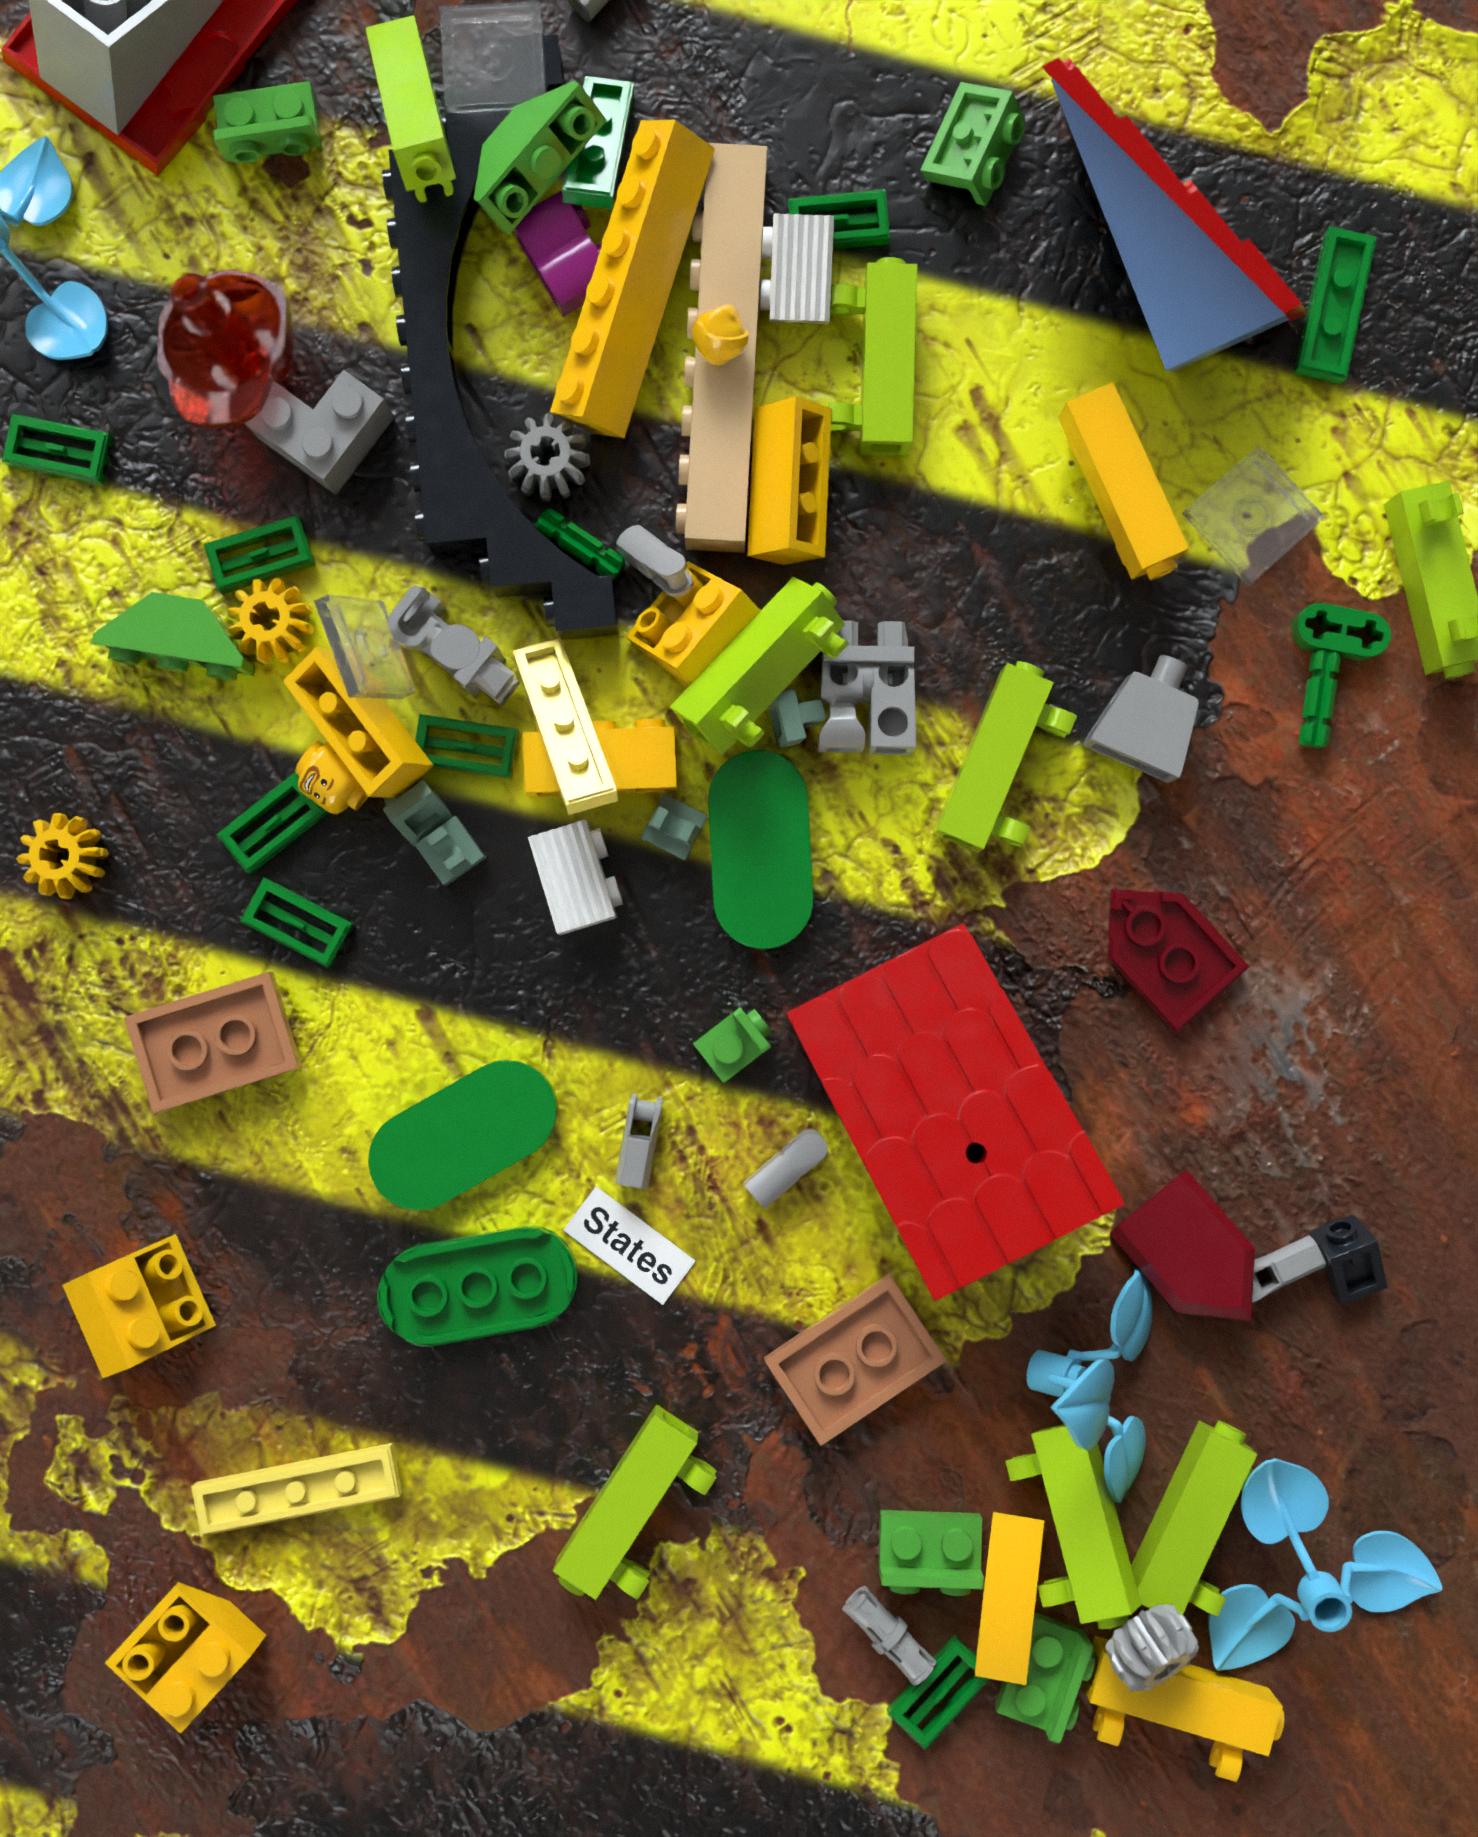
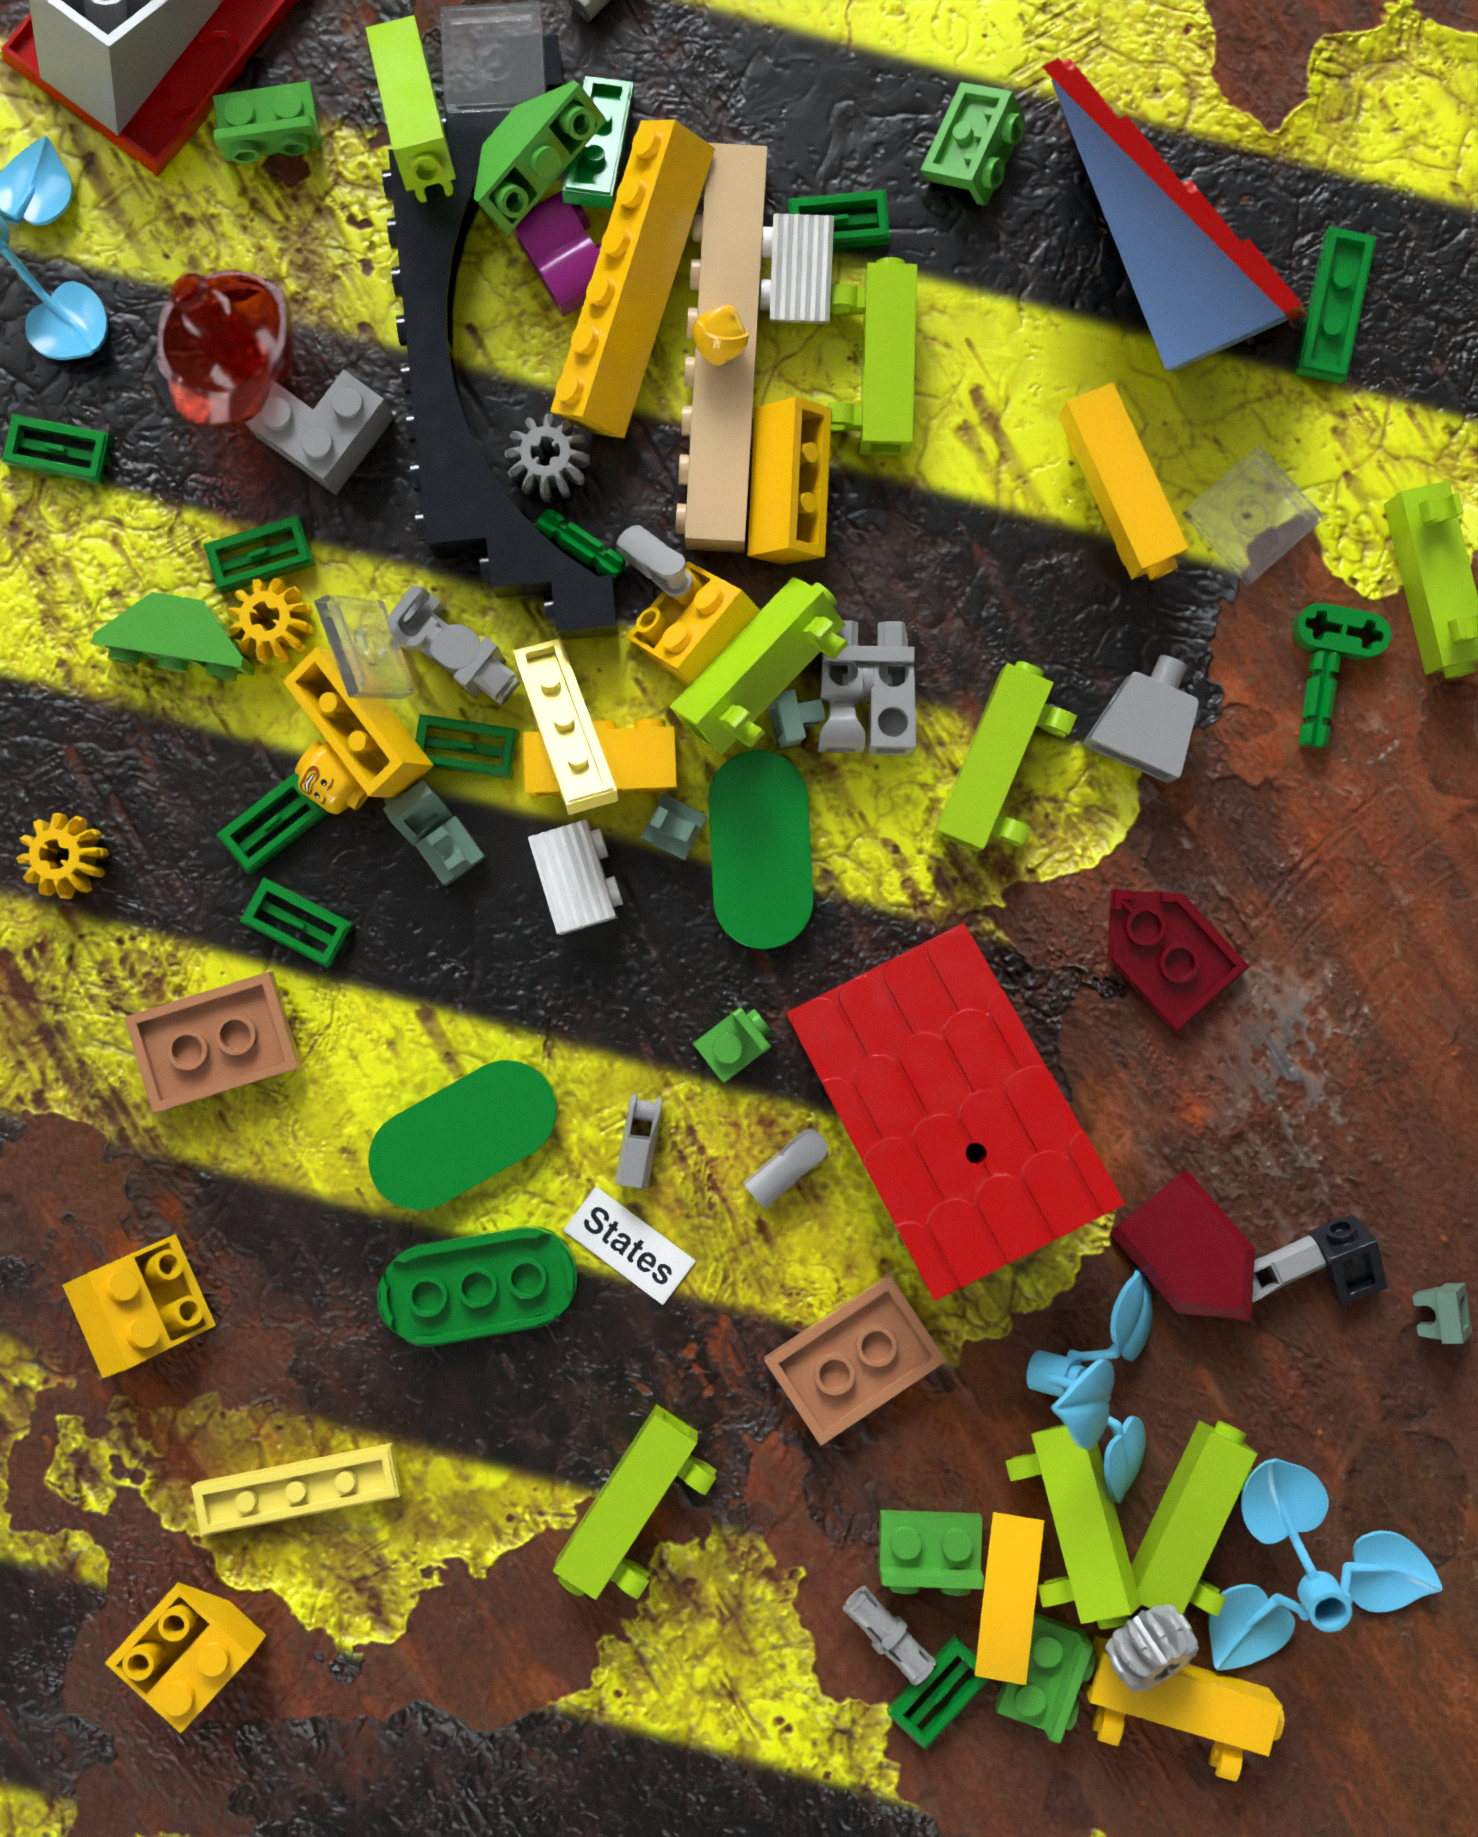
none -> sand green tile [1413,1283,1472,1344]

